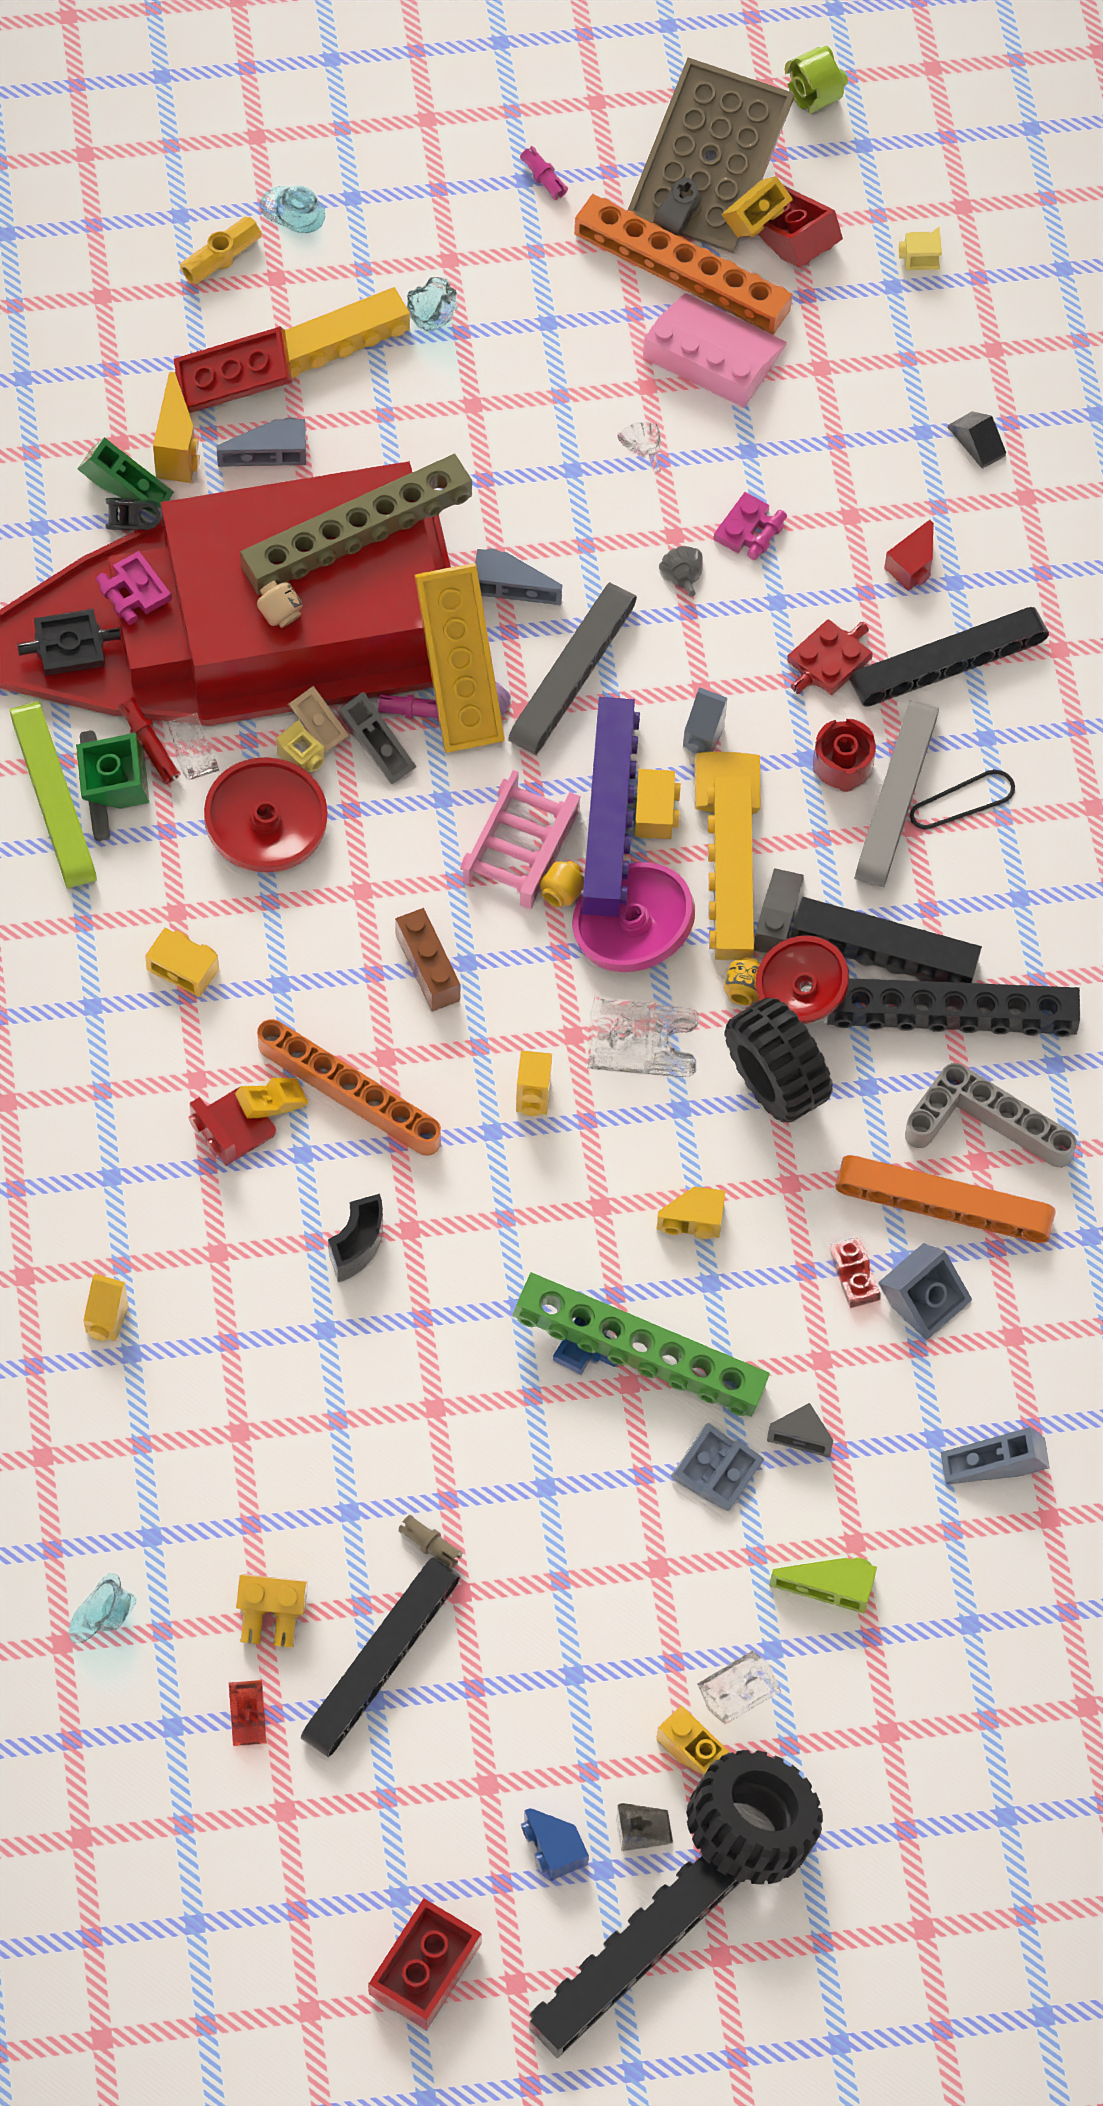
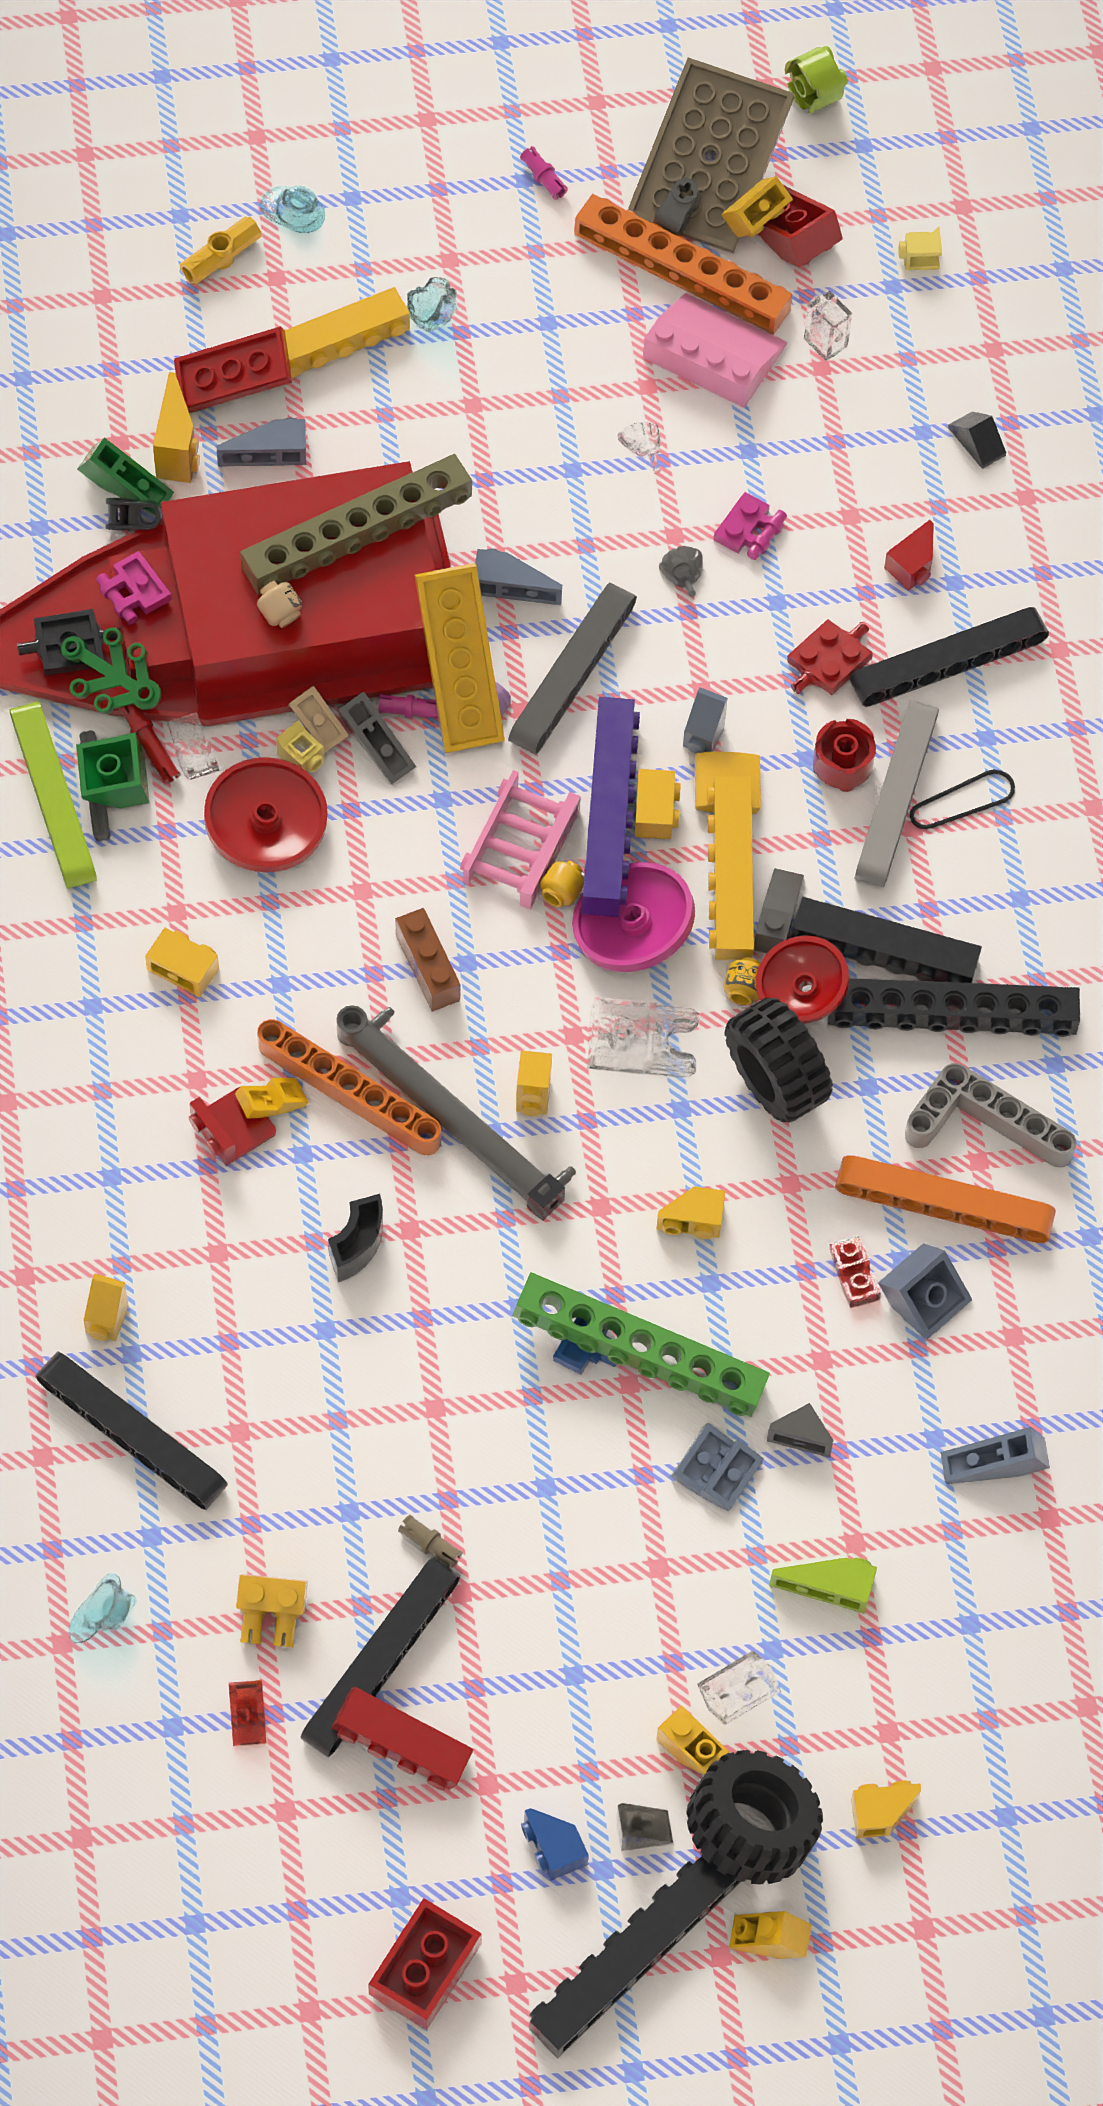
none -> black beam [35,1351,228,1510]
none -> green plant [61,627,162,714]
none -> red brick [331,1687,474,1791]
none -> dark grey piece [336,1005,576,1221]
none -> yellow slope [729,1911,812,1959]
none -> clear brick [803,290,853,361]
none -> yellow slope [851,1780,921,1839]

